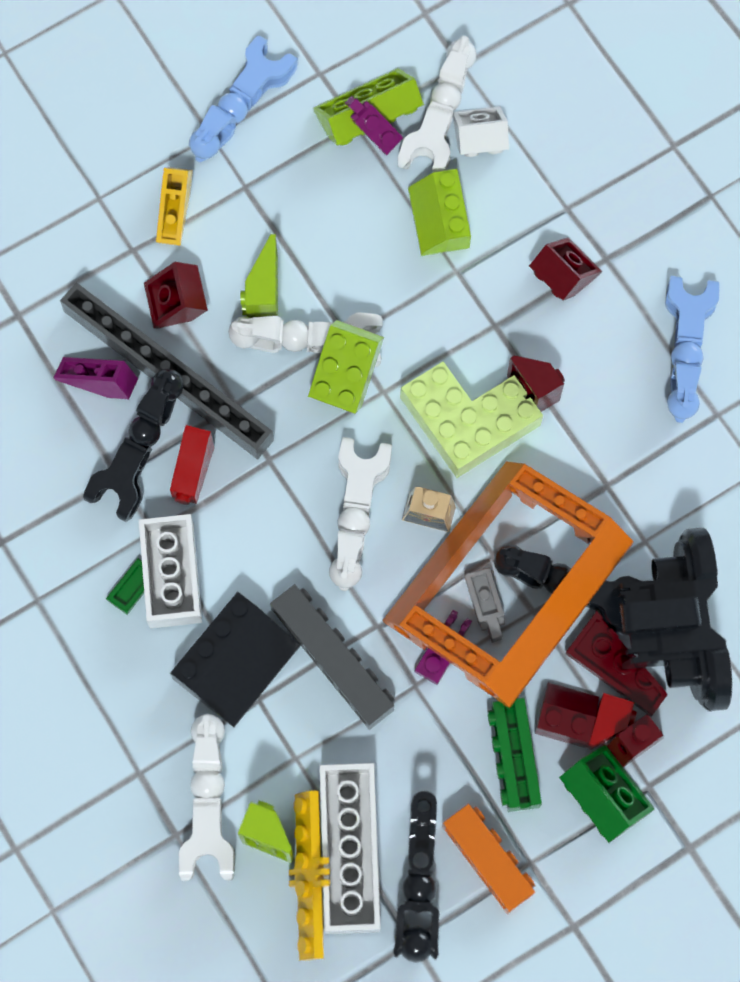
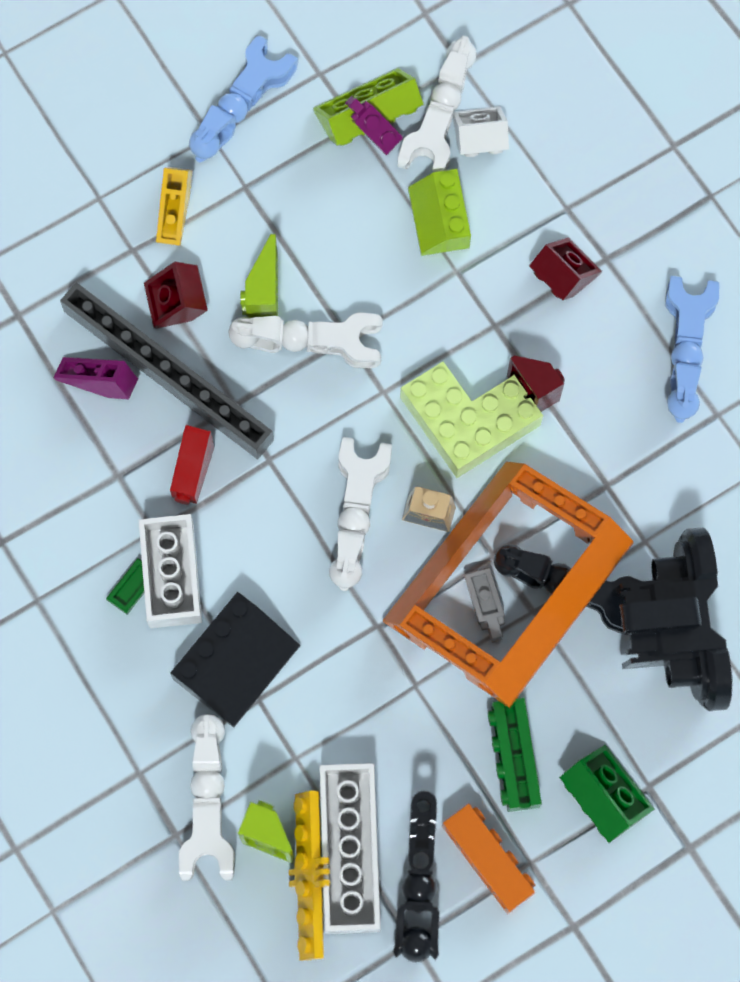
black piece [83,369,184,522] -> none
dark grey brick [270,584,395,730] -> none
lime brick [308,320,384,414] -> none
magenta hinge [415,610,472,685] -> none
dark red slope [534,682,599,748] -> none
dark red wing [565,611,668,717] -> none
red slope [586,693,637,749] -> none
dark red torso [607,714,664,768] -> none

